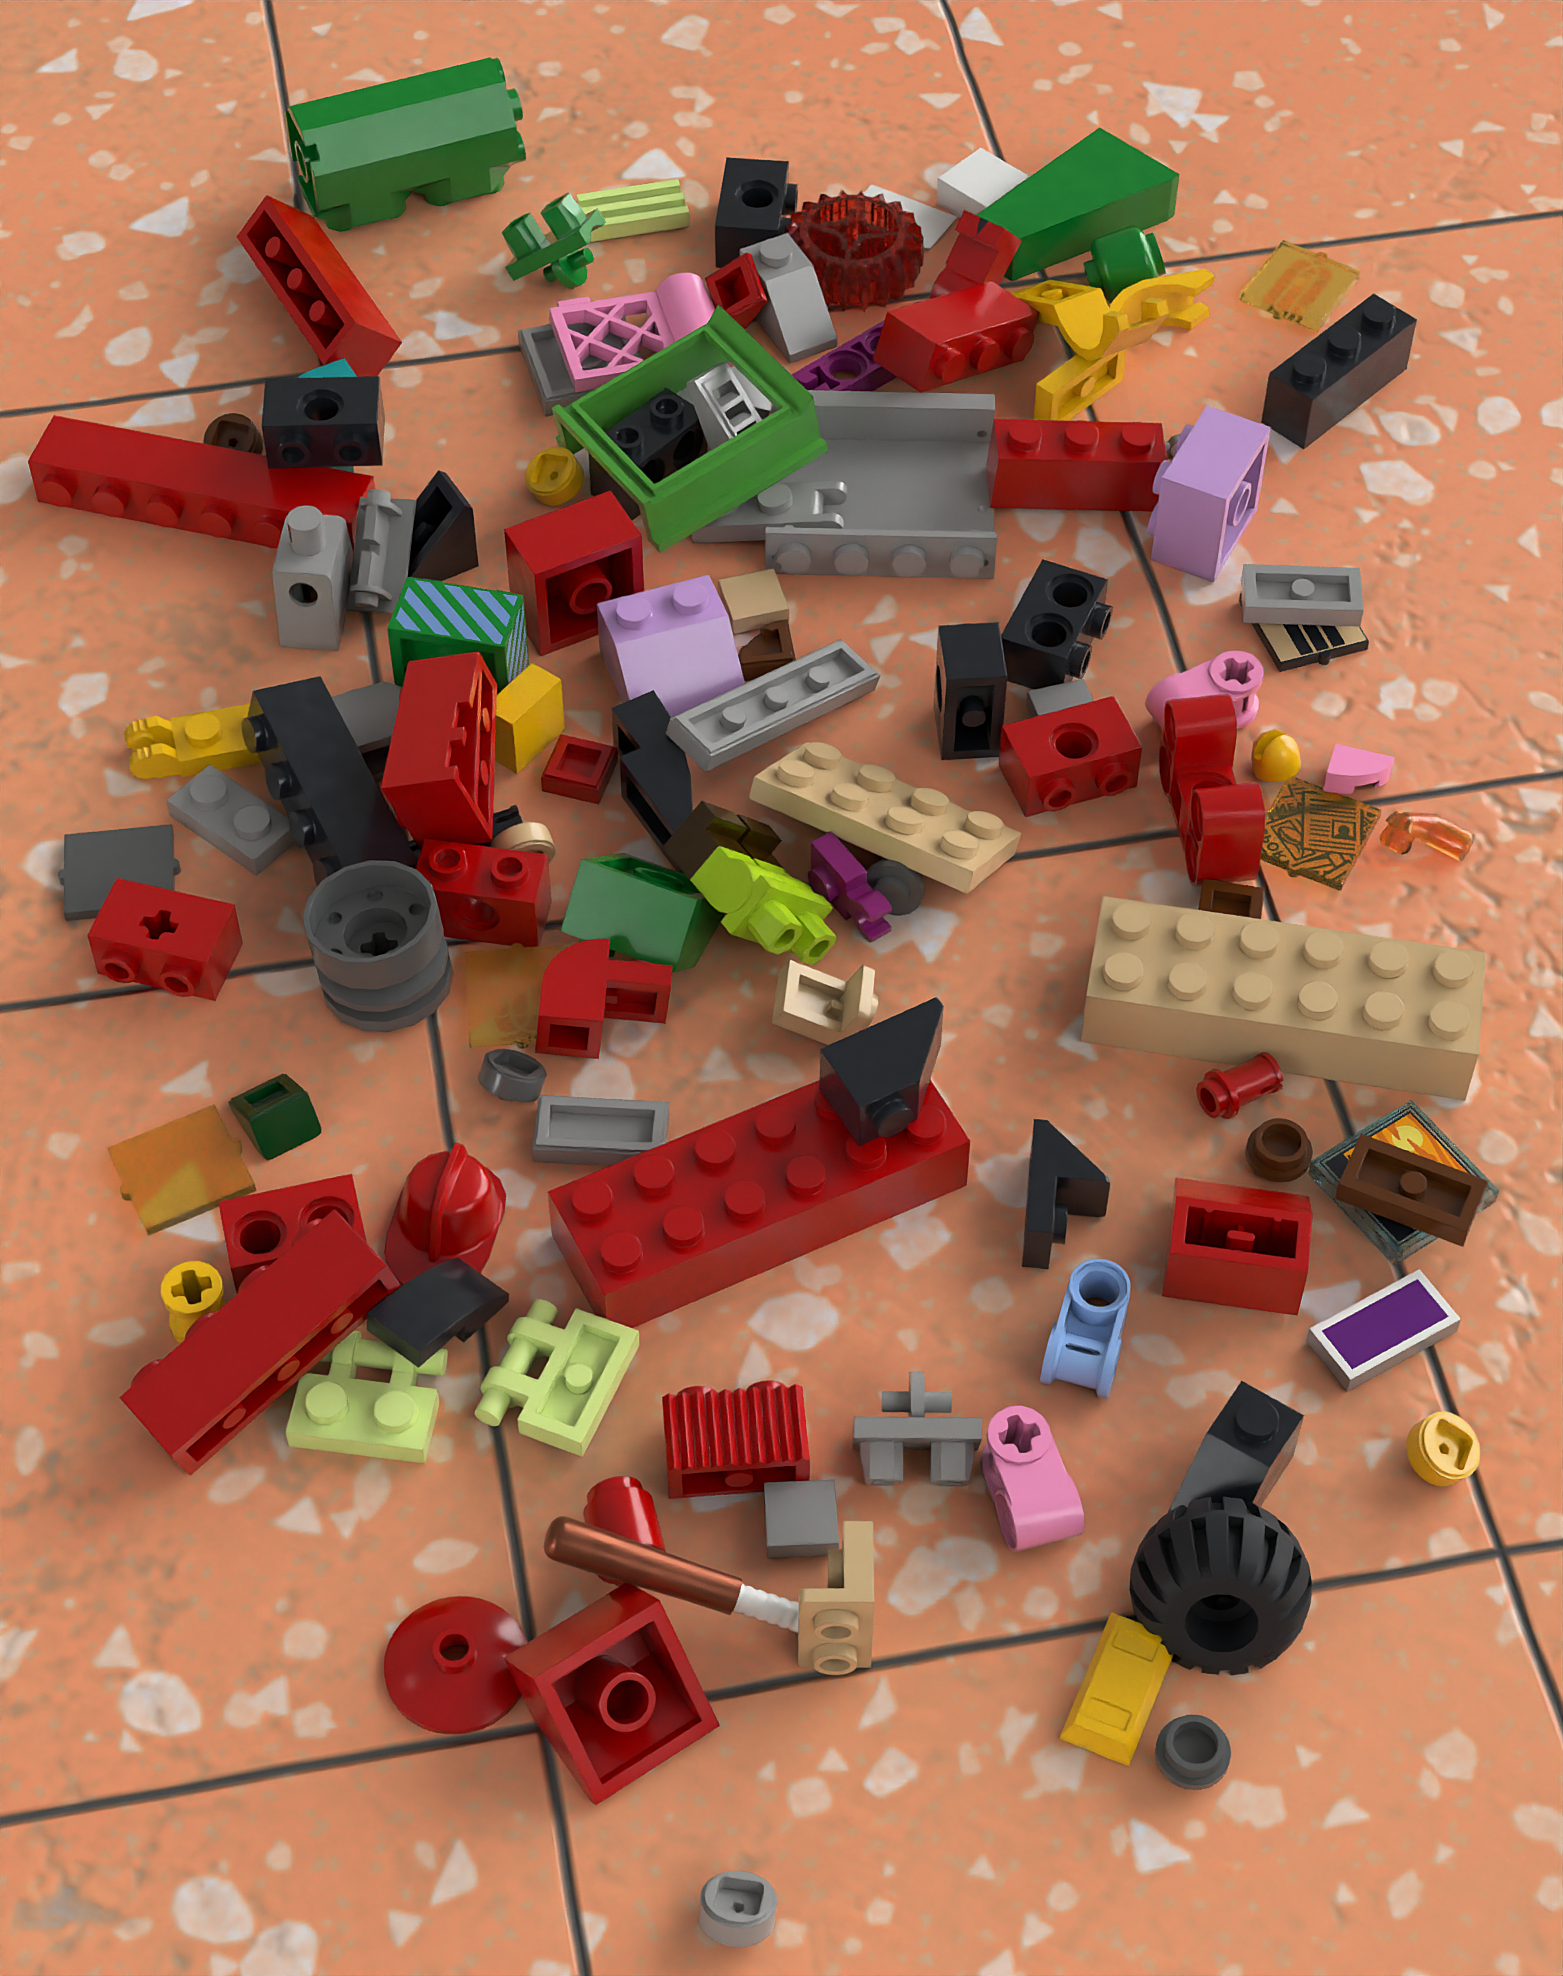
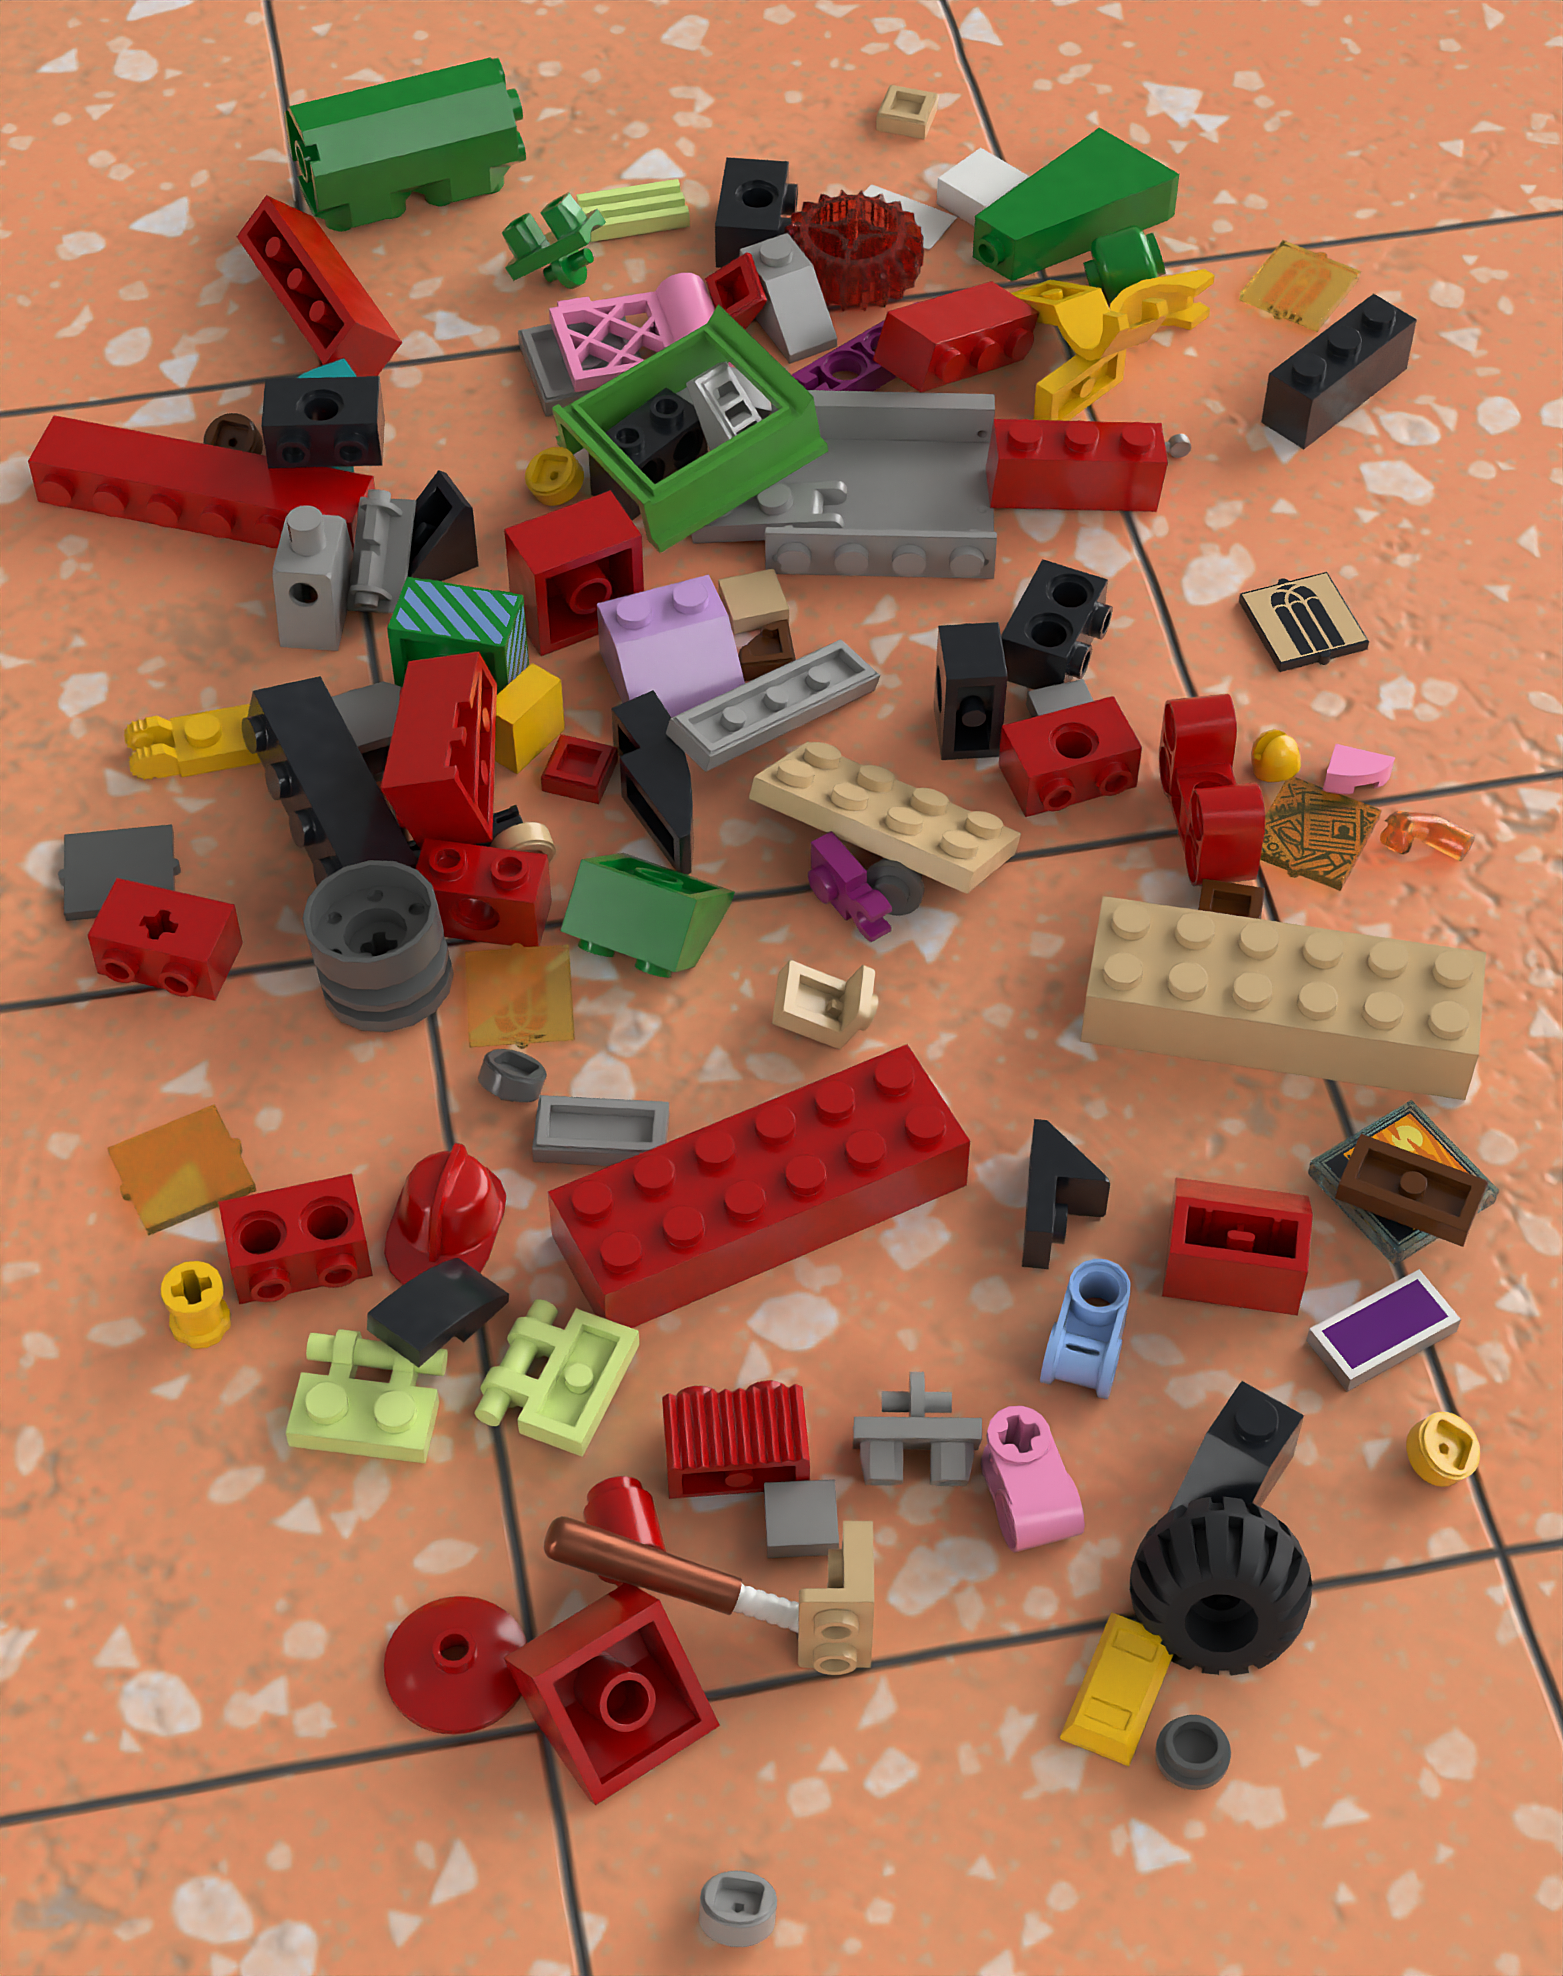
red brick [119,1209,401,1476] -> none
light grey plate [167,765,295,876] -> none
dark green slope [228,1074,322,1160] -> none
red brick [535,939,673,1059] -> none
lime hips [663,801,837,965] -> none
black slope [819,997,944,1146] -> none
red leg [930,210,1022,299] -> none
bright pink piece [1145,650,1264,729] -> none
lavender brick [1147,405,1271,582] -> none
red pin [1196,1052,1284,1119] -> none
light grey plate [1241,564,1363,627] -> none
reddish brown plate [1245,1118,1313,1182] -> none
none -> tan tile [876,85,938,139]

